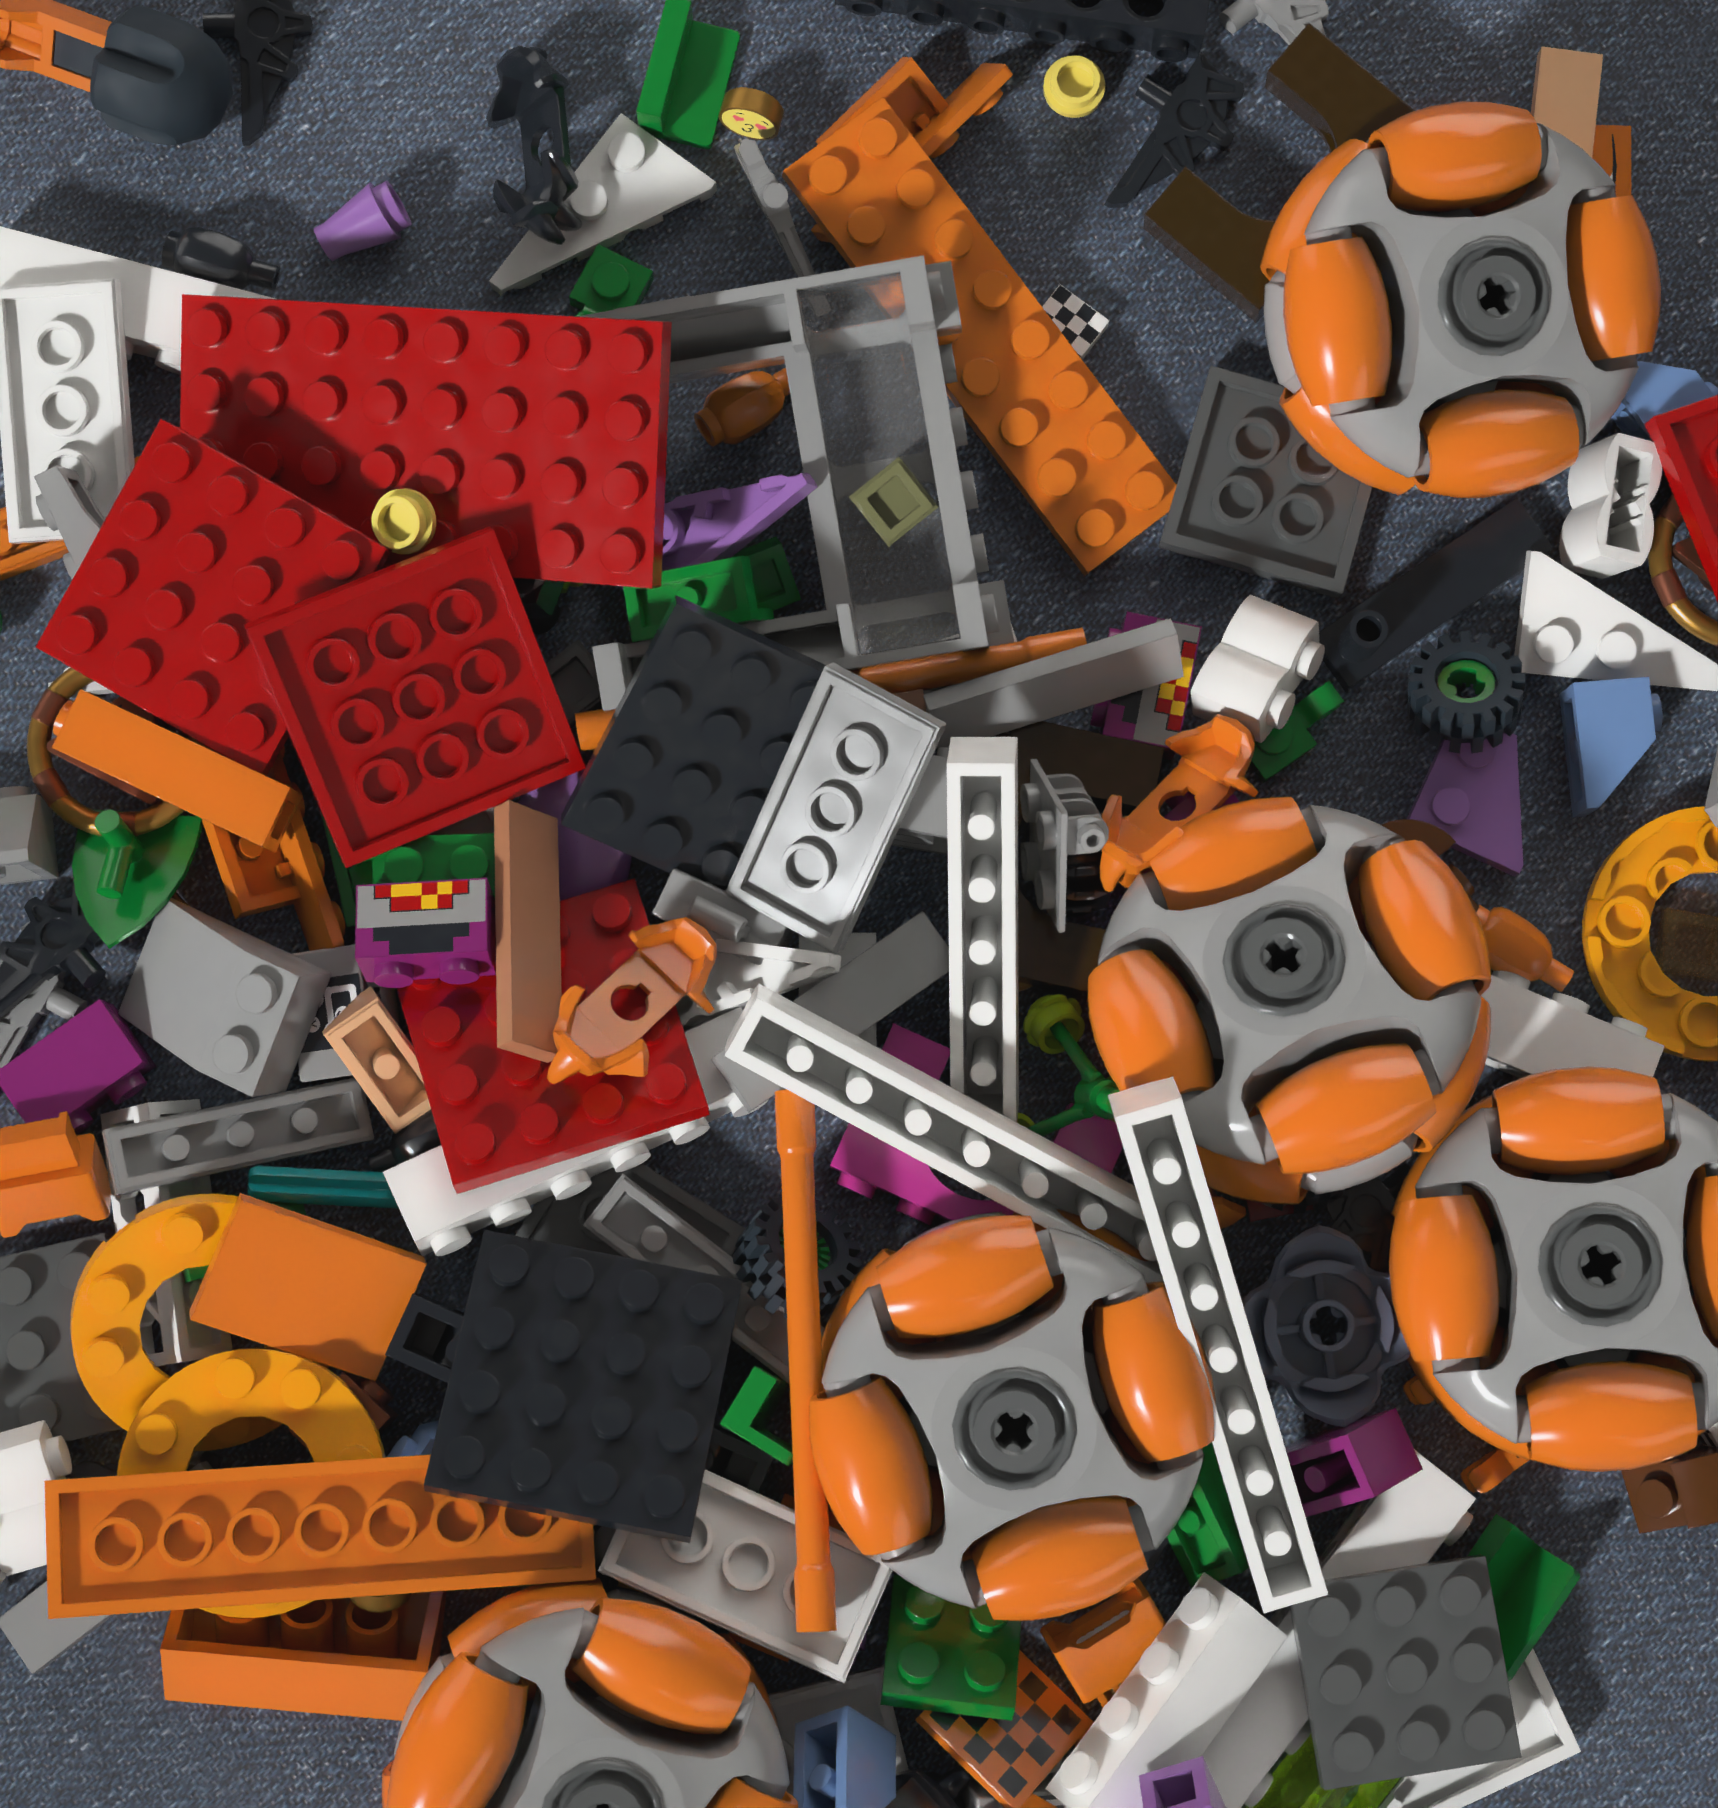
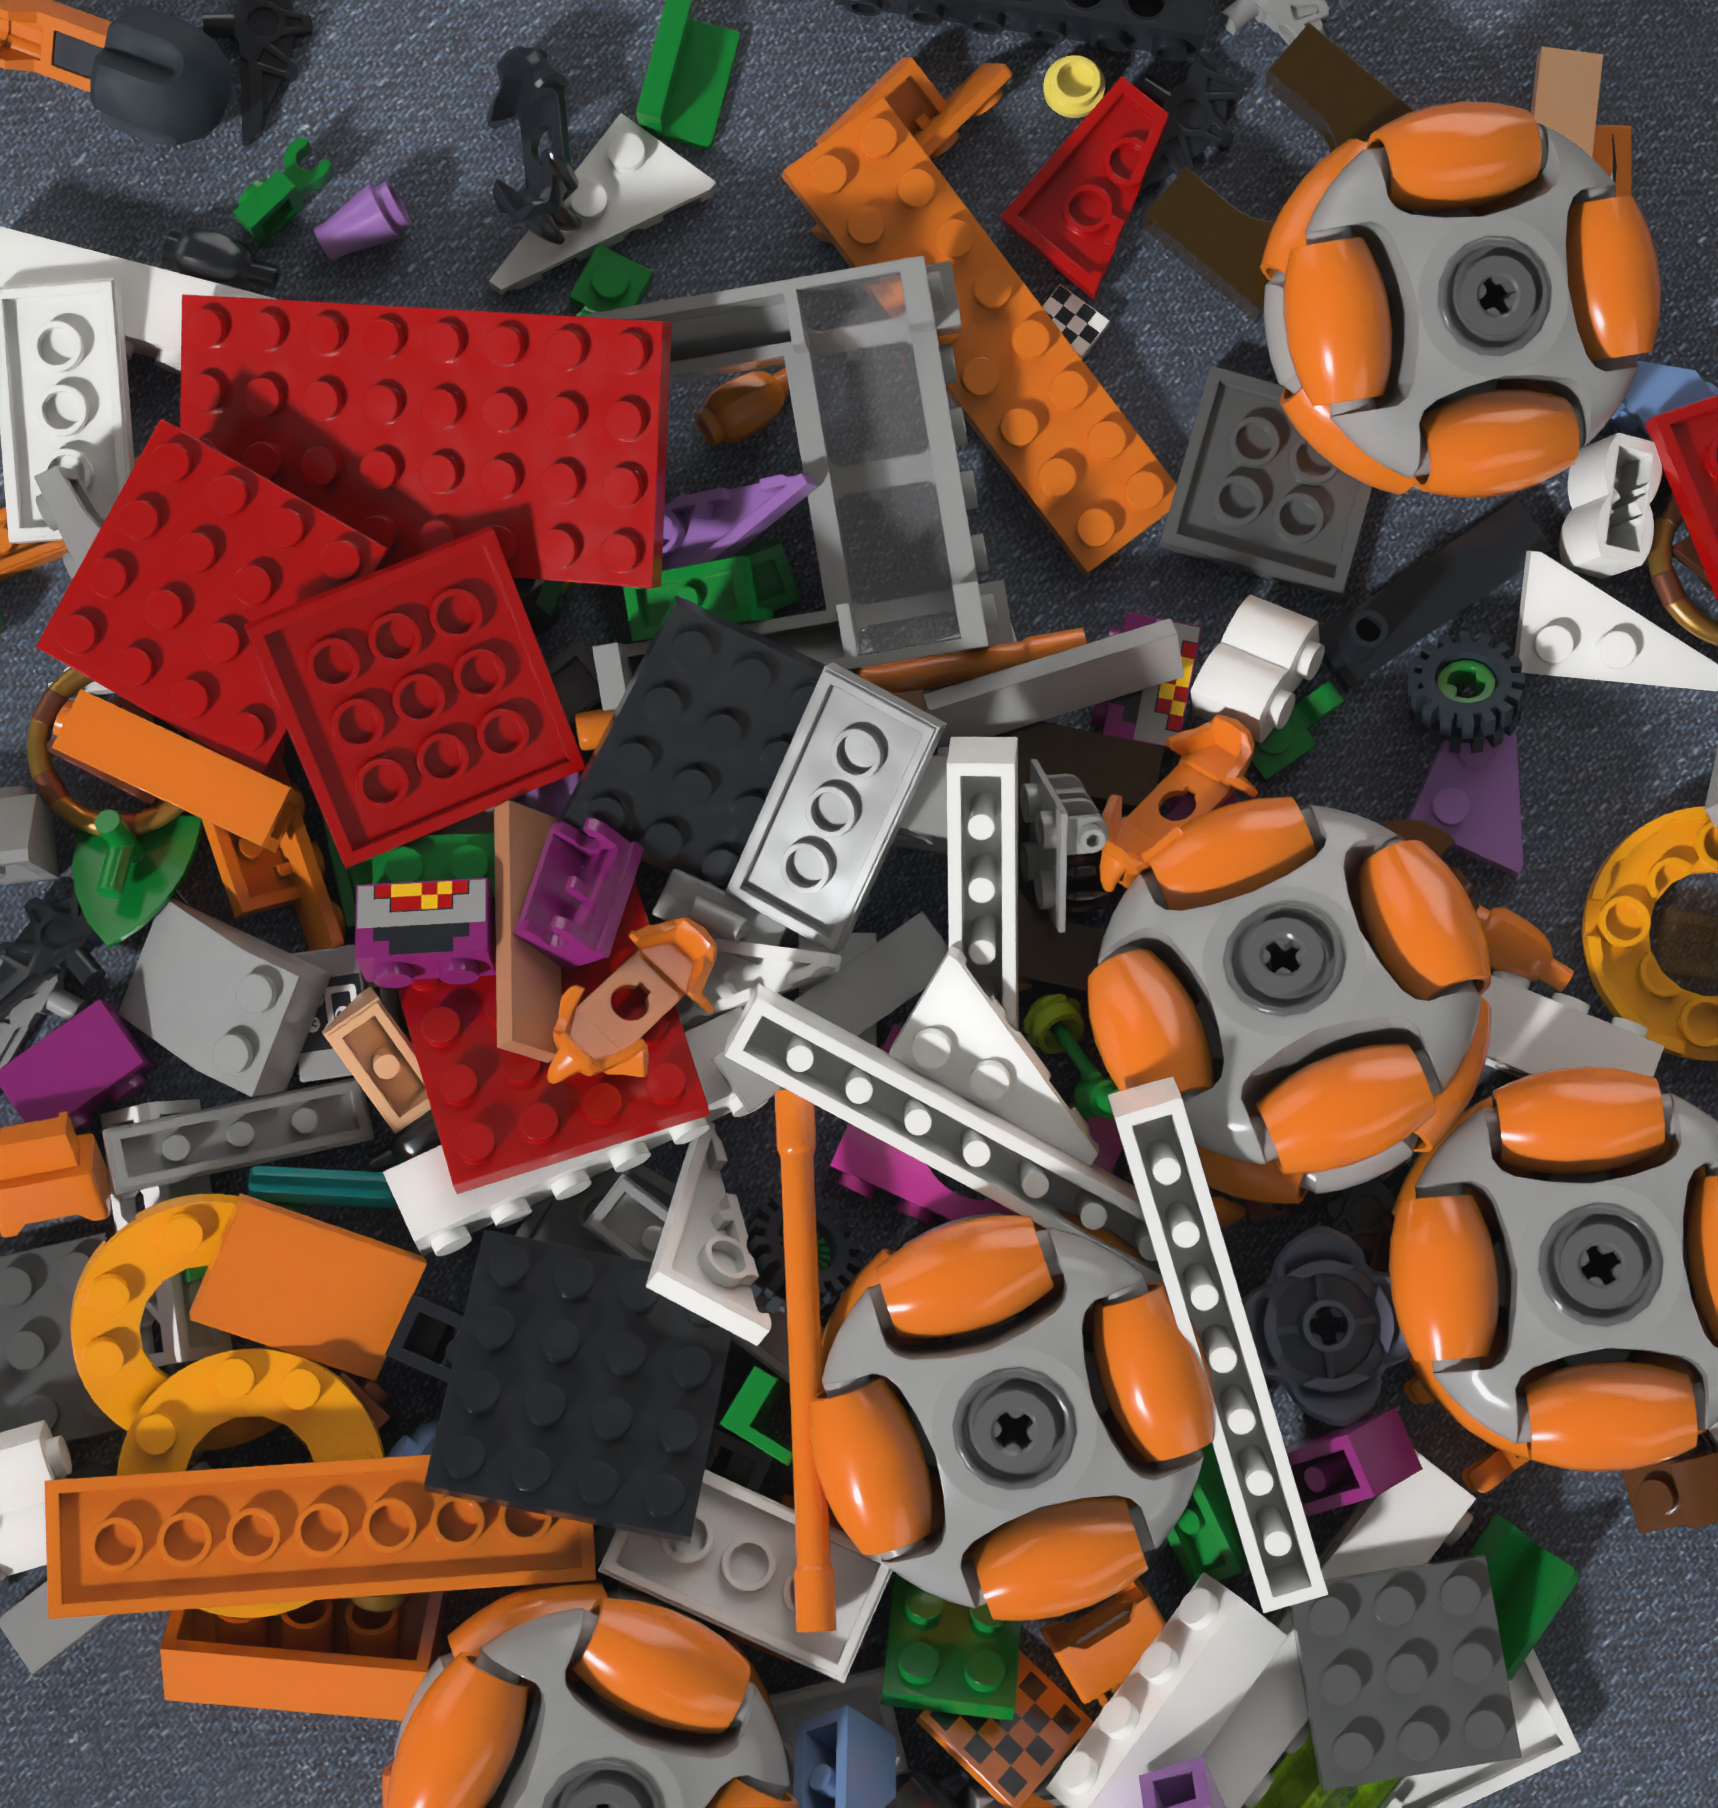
light yellow plate [372,488,436,554] -> none
tile [719,87,784,140] -> none
light grey piece [734,137,831,313] -> none
olive tile [849,456,939,547] -> none
medium blue slope [1559,677,1663,818] -> none
none -> green plate [233,136,335,249]
none -> magenta hinge [514,817,644,970]
none -> white wing [645,1122,772,1346]
none -> white wing [888,945,1099,1166]
none -> red wing [1000,76,1169,300]

